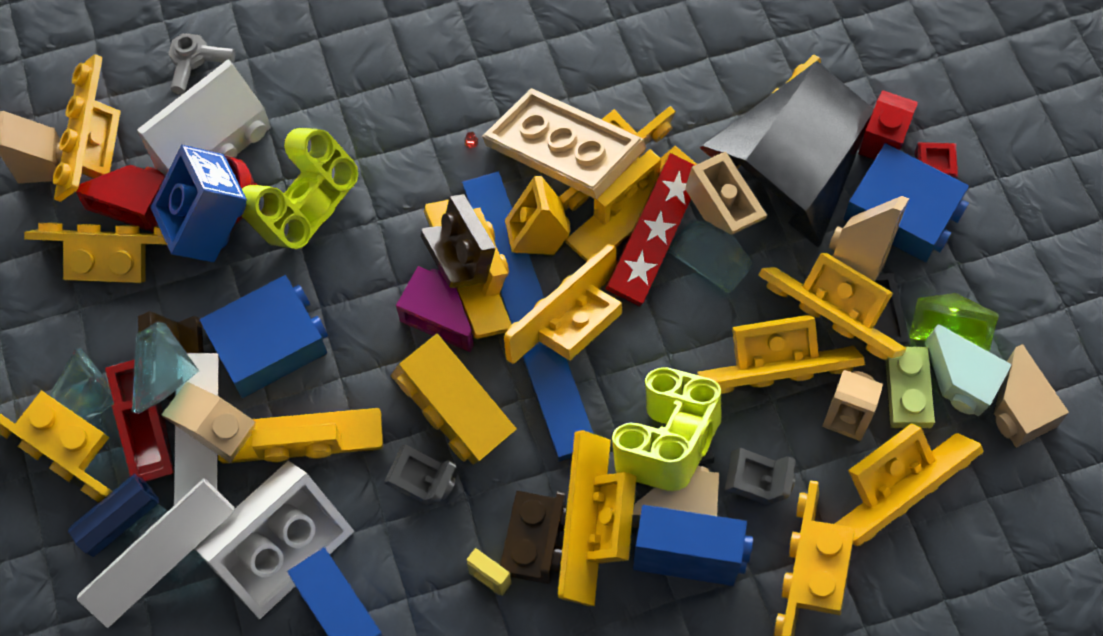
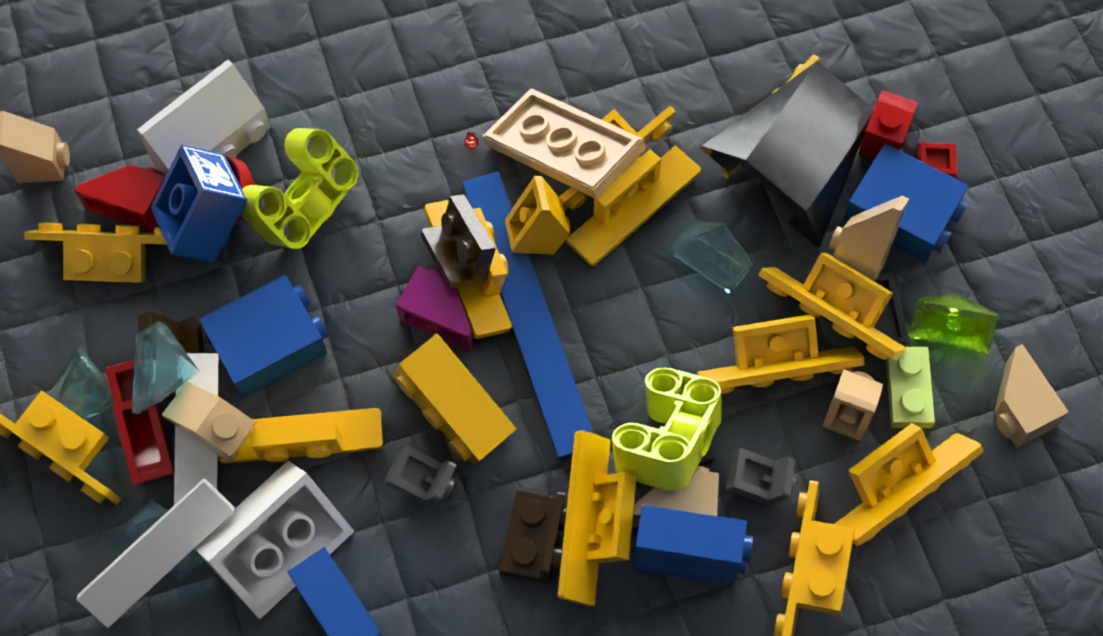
yellow bracket [53,54,120,202] -> none
dark blue axle [68,473,159,557] -> none
light grey piece [168,33,235,94] -> none
light yellow tile [466,548,511,596] -> none
yellow bracket [504,244,622,364] -> none
red tile [605,153,695,307] -> none
tan slope [685,151,767,235] -> none
light aqua slope [925,324,1012,416] -> none

